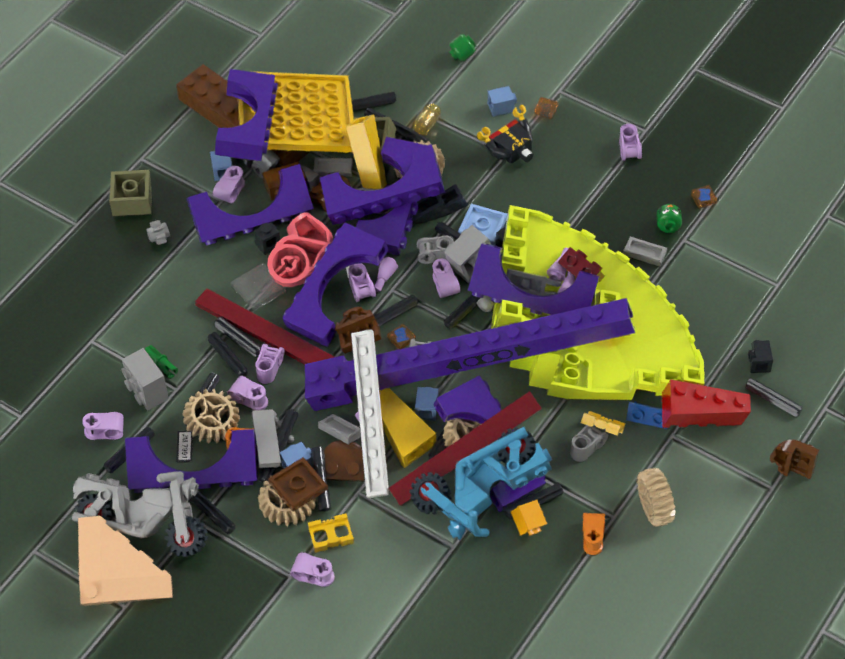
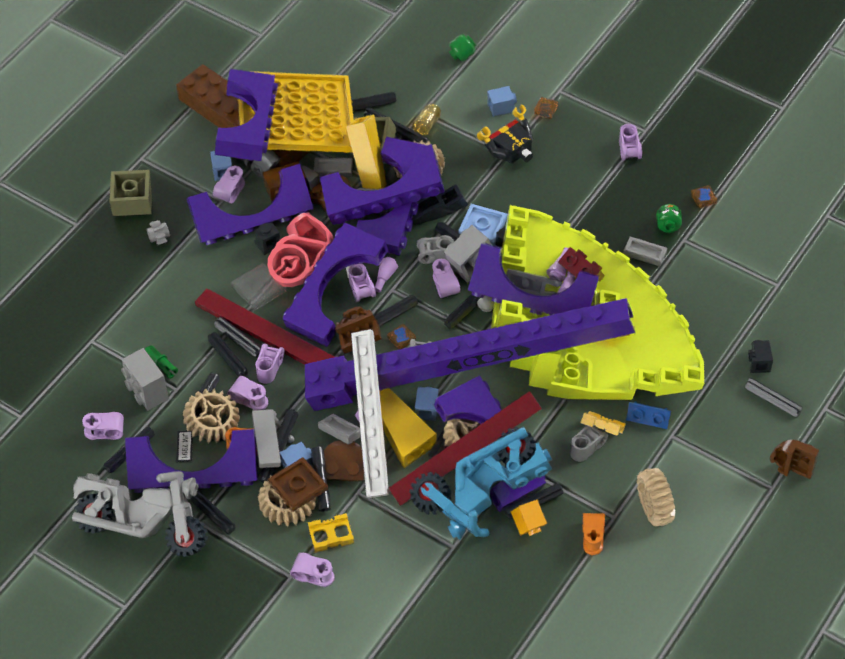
light nougat slope [78,516,173,606] -> none
red wedge [662,379,751,428] -> none

